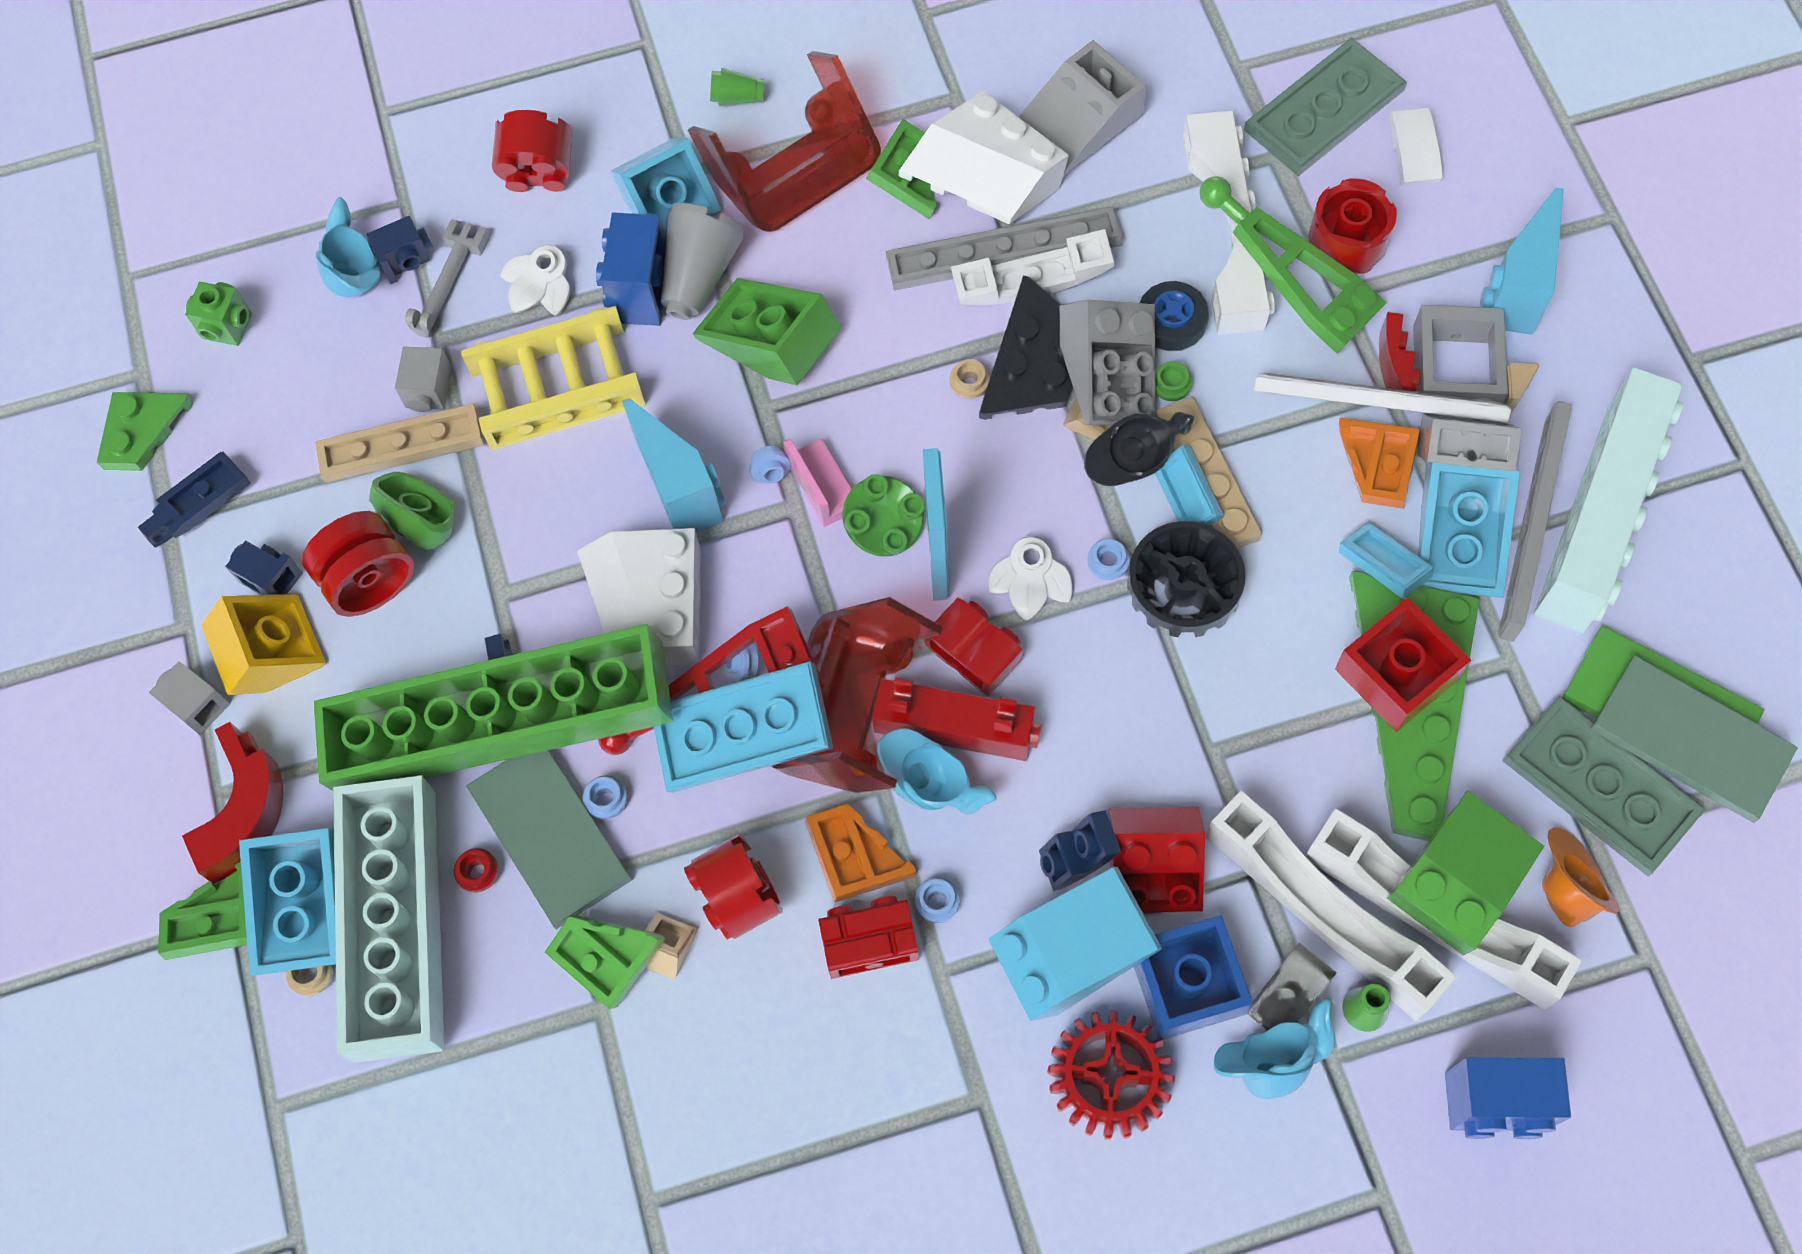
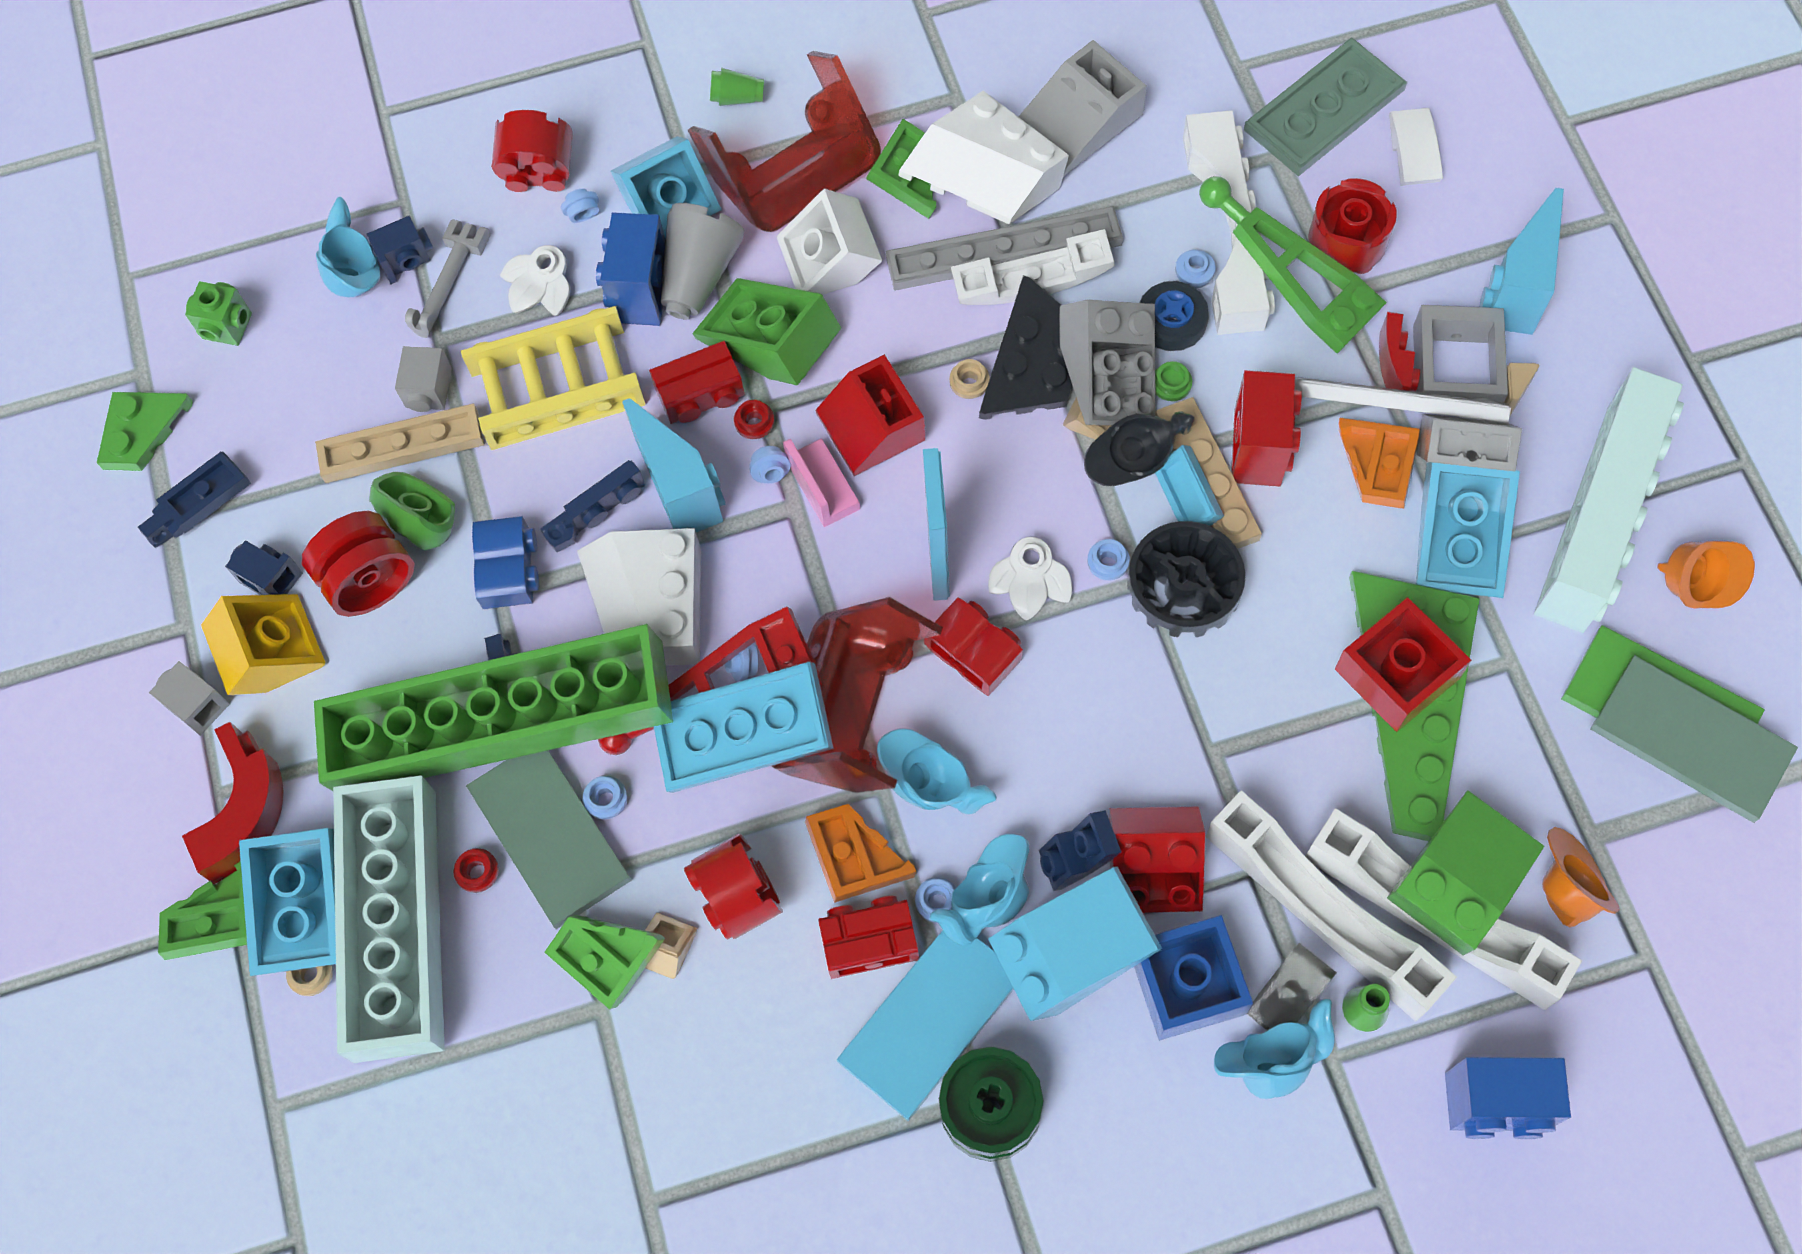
bright green dish [842,474,925,557] -> none
red brick [872,678,1042,761] -> none
red gear [1047,1010,1175,1140] -> none
medium azure tile [1339,522,1434,599] -> none
light grey tile [1498,401,1572,642] -> none
sand green tile [1502,696,1706,877] -> none
none -> blue brick [472,516,540,609]
none -> dark blue hinge [540,460,645,552]
none -> light blue plate [561,189,599,223]
none -> red brick [649,341,745,424]
none -> red plate [734,399,774,439]
none -> white slope [776,189,882,295]
none -> red slope [815,354,925,476]
none -> medium azure tile [836,930,1014,1121]
none -> medium azure hair [930,834,1029,945]
none -> dark green wheel [938,1047,1044,1162]
none -> light blue plate [1175,250,1216,289]
none -> red brick [1231,370,1302,487]
none -> orange piece [1657,541,1755,609]

